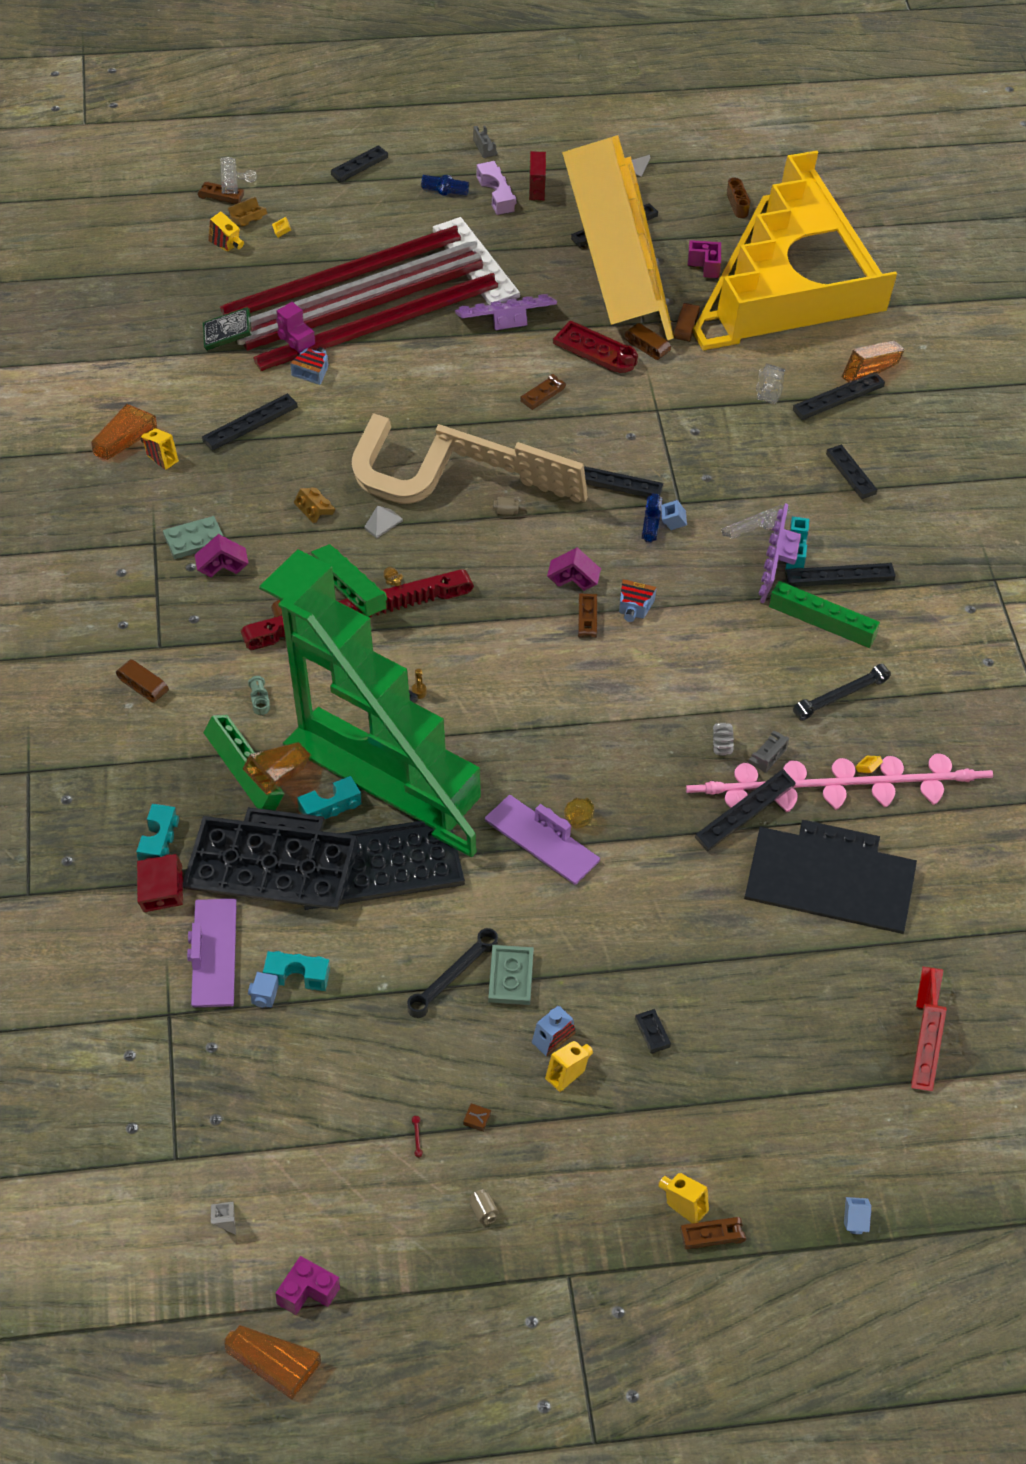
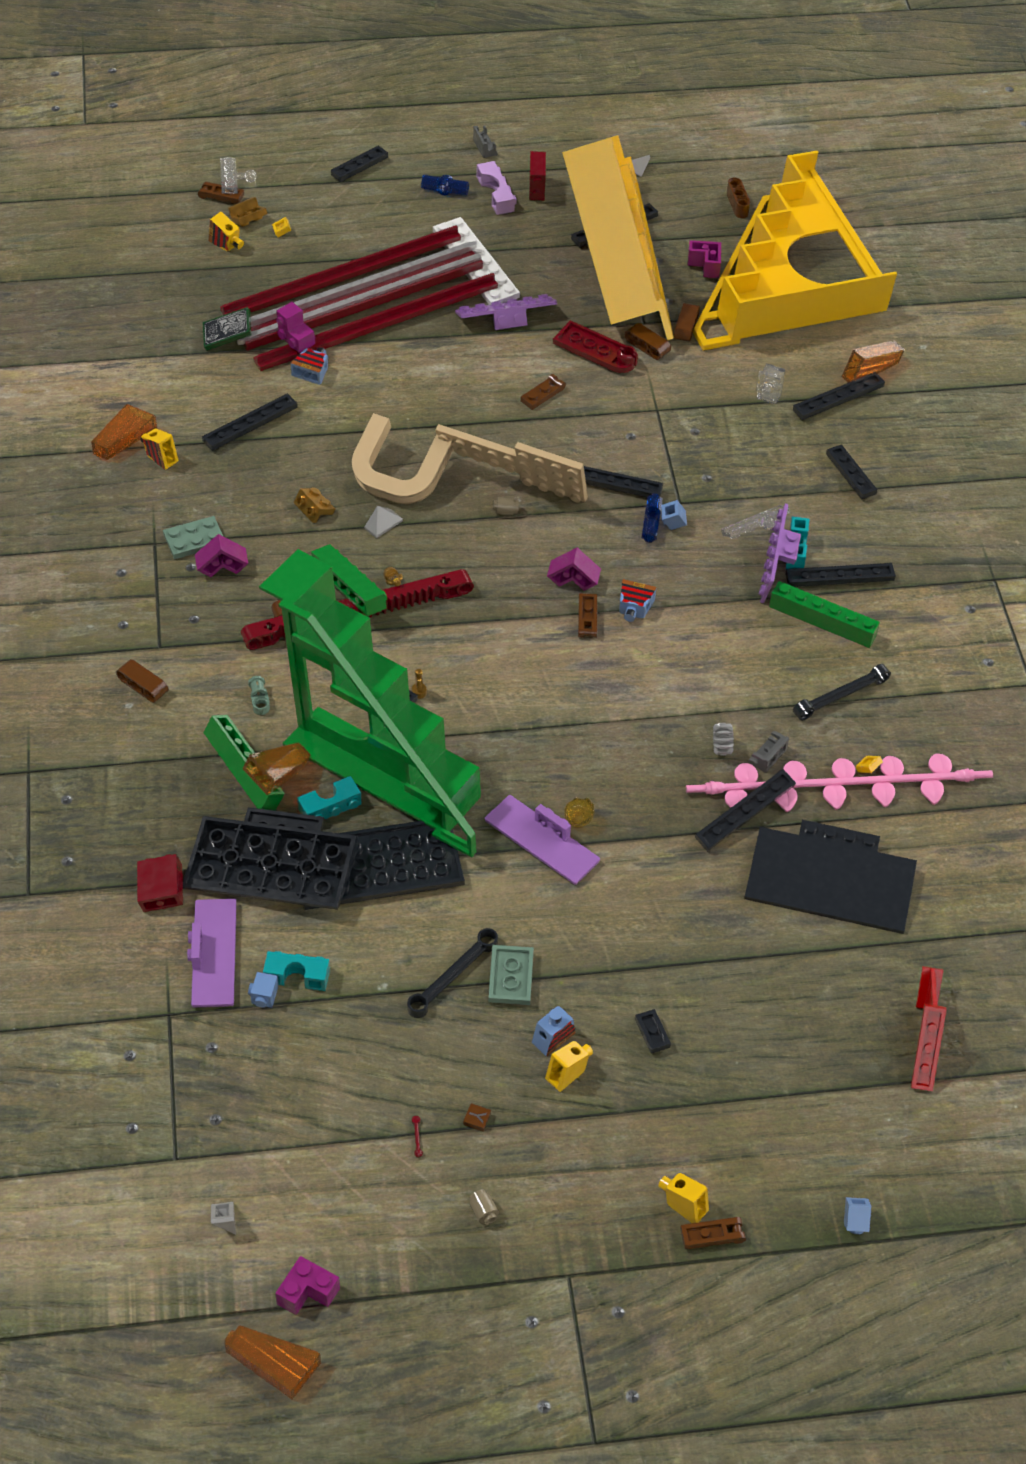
teal arch [136,804,179,861] -> none

